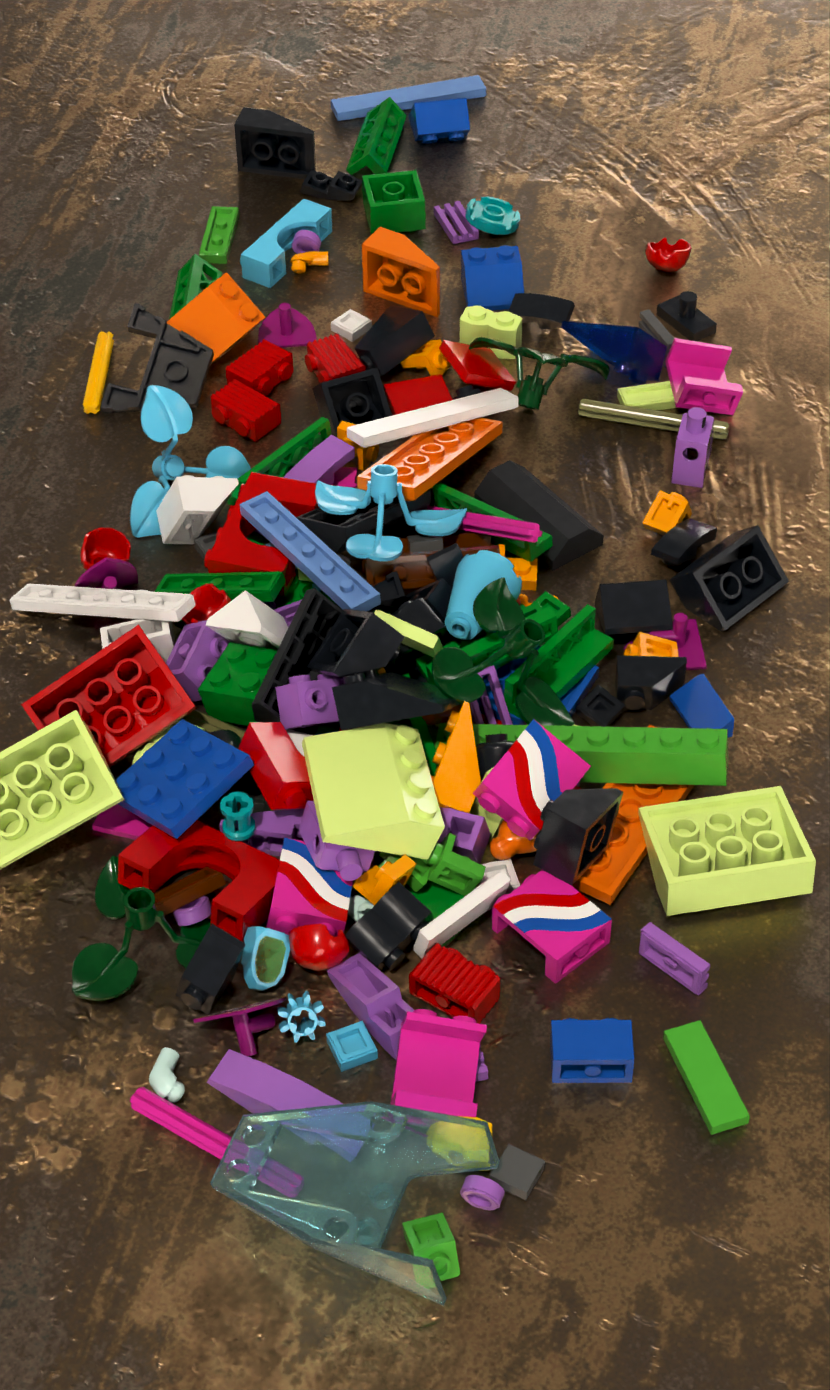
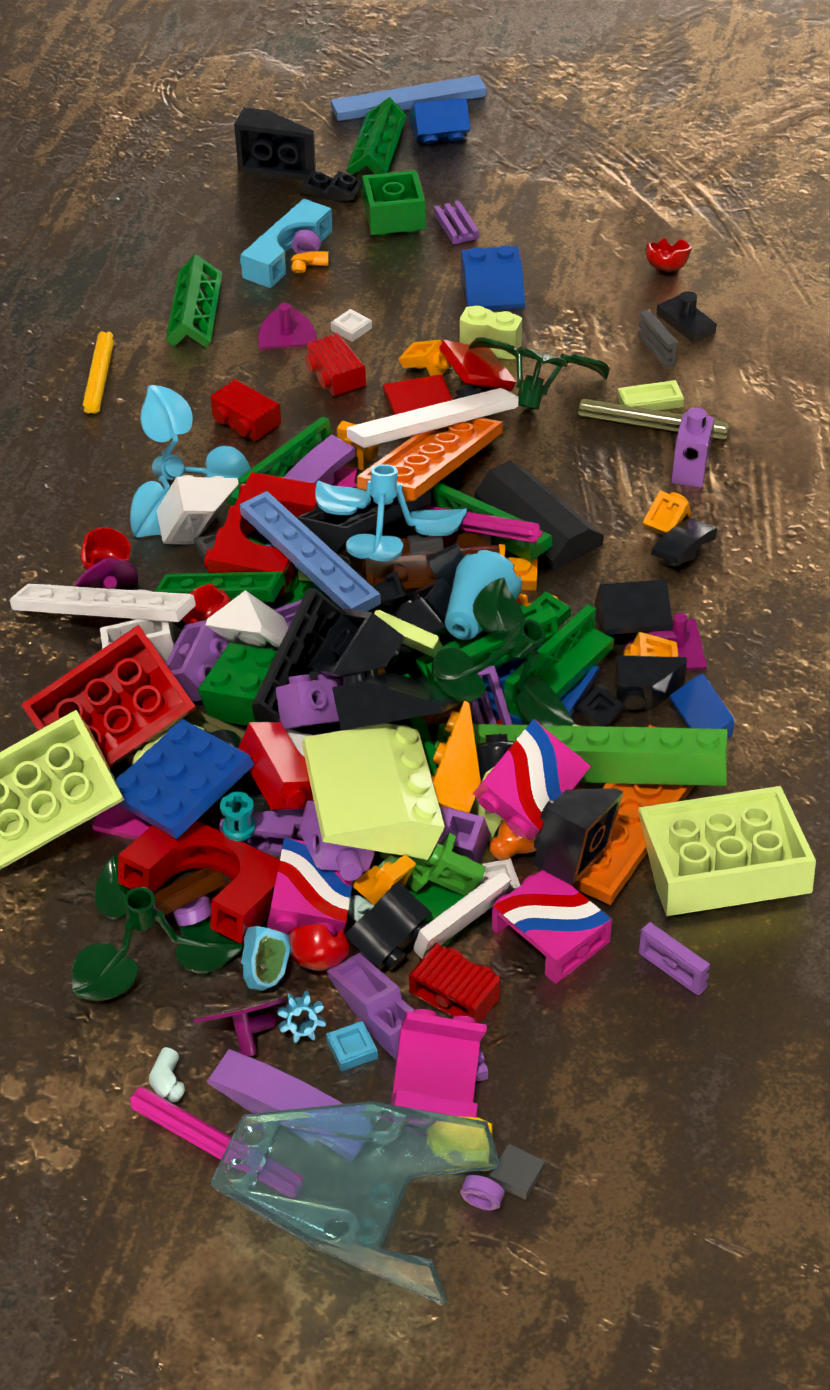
black wing [100,303,214,413] -> none
orange slope [167,272,265,364] -> none
black slope [176,924,246,1015] -> none
bright green tile [199,206,240,264] -> none
red brick [226,339,294,396] -> none
black slope [312,367,392,437] -> none
black slope [354,305,435,376] -> none
orange slope [362,227,440,317] -> none
bright green bracket [402,1212,460,1286] -> none
teal tile [465,196,520,235] -> none
black slope [508,293,575,329] -> none
blue brick [550,1018,634,1083] -> none
clear blue slope [561,321,667,384] -> none
bright green tile [663,1020,750,1135] -> none
dark pink panel [665,338,743,415] -> none
black slope [669,525,789,632] -> none

